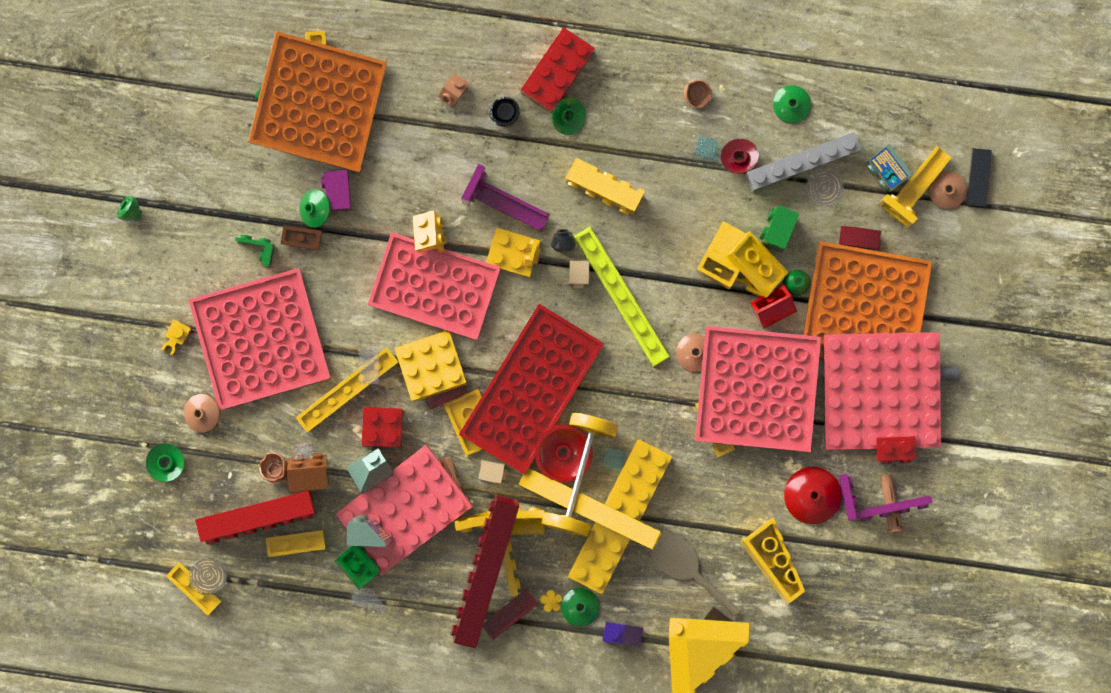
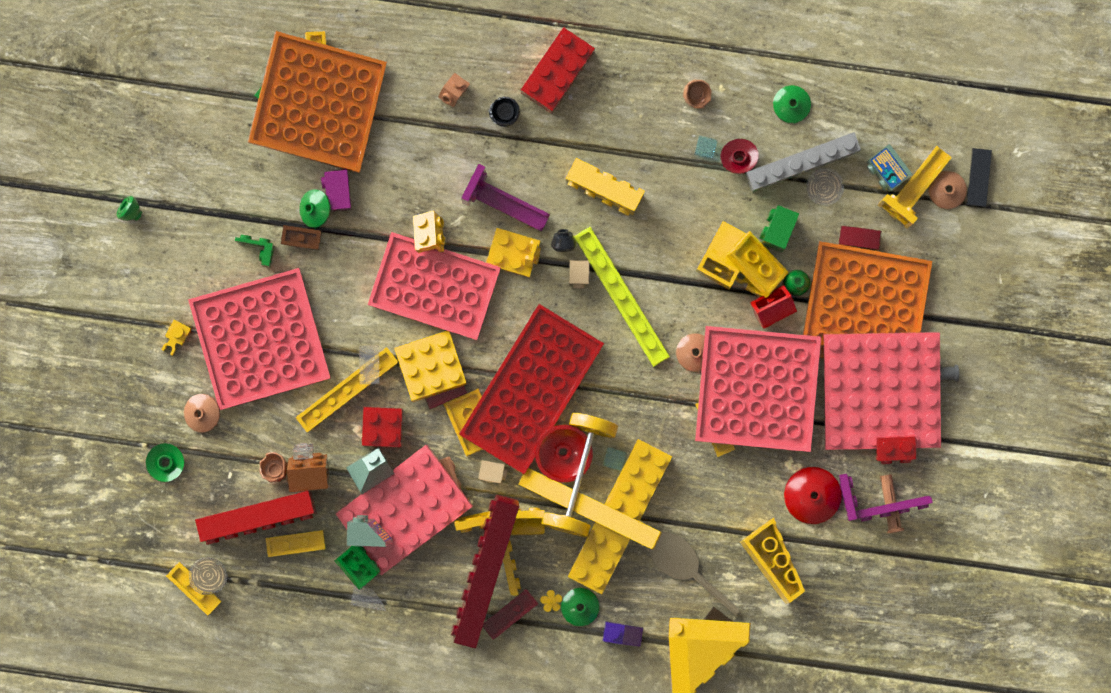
green dish [552,97,586,135] -> none

